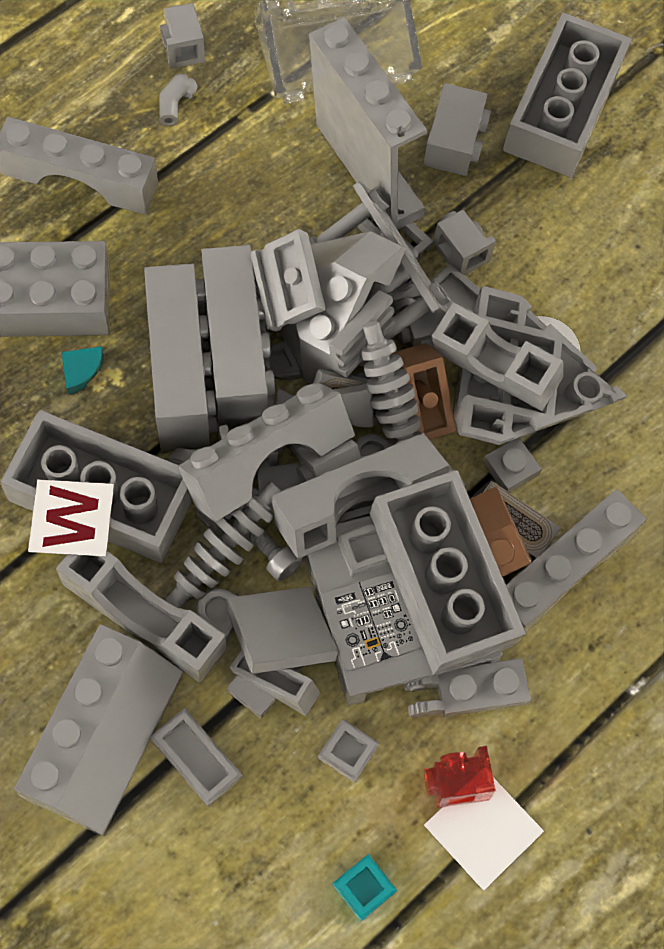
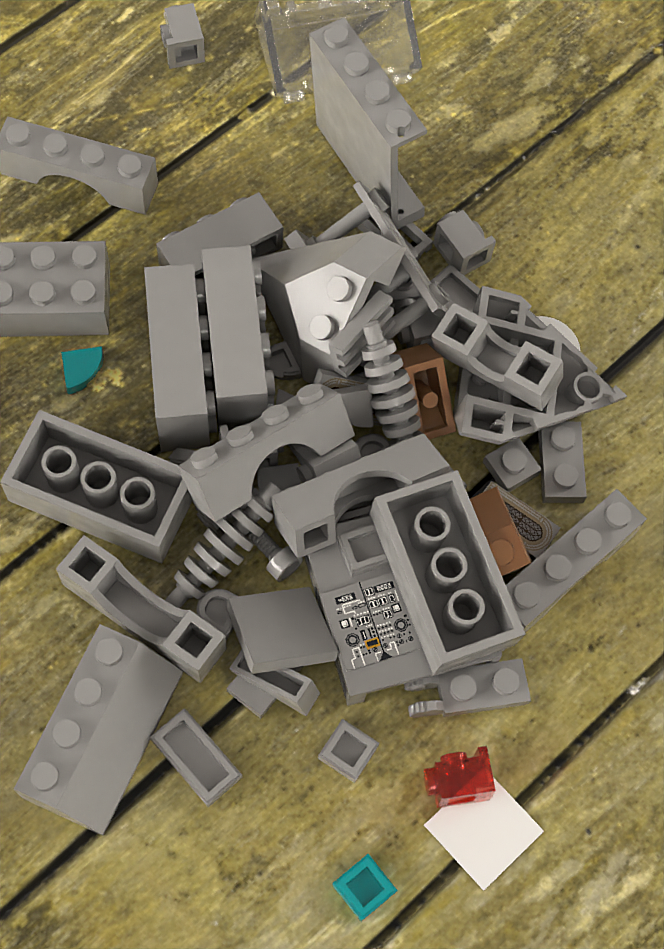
white sticker [28,479,114,556] -> none
light grey arm [159,74,197,126] -> none
light grey plate [250,229,326,331] -> none
light grey brick [423,83,491,176] -> none
light grey brick [503,12,632,178] -> none
none -> light grey brick [156,192,283,279]
none -> light grey plate [538,421,587,503]

